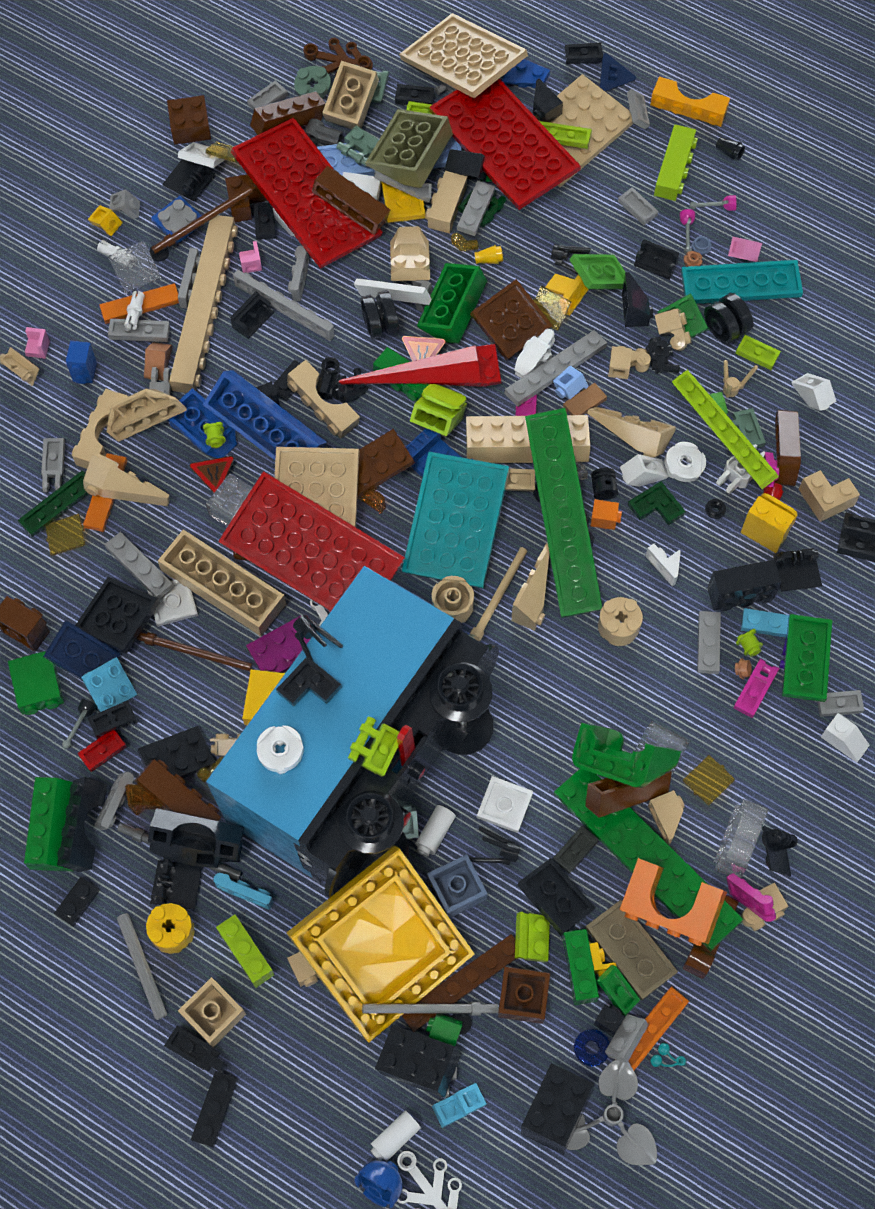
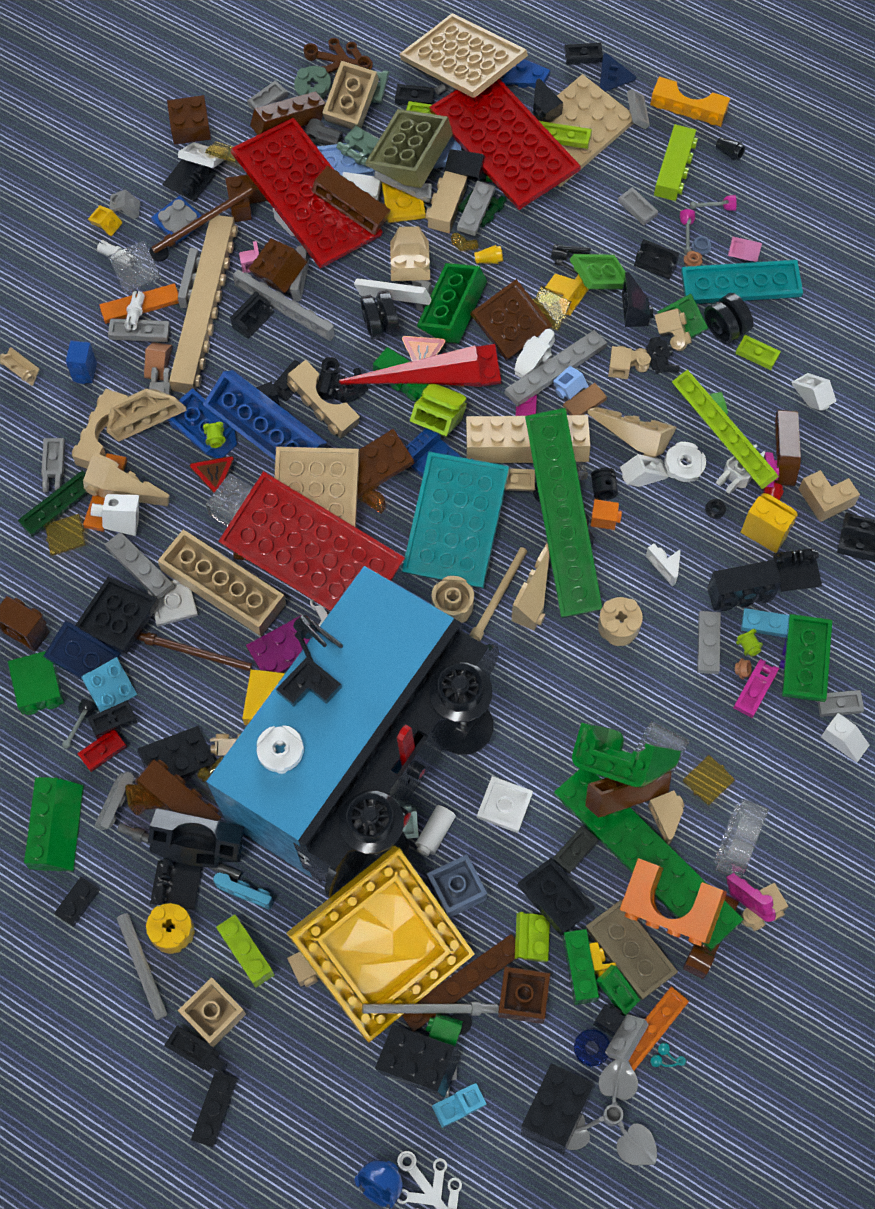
bright pink panel [25,327,50,359] -> none
black arch [57,777,107,872] -> none
black plate [254,202,276,240] -> none
lime plate [348,716,399,777] -> none
white brick [370,1111,421,1162] -> none
black plant [469,827,521,865] -> none
dark green plate [628,481,686,525] -> none
tan plant [723,360,758,398] -> none
sand green plate [731,408,766,448] -> none
black hinge [762,826,798,877] -> none
none -> white torso [91,494,139,536]
none -> reddish brown brick [249,238,307,293]

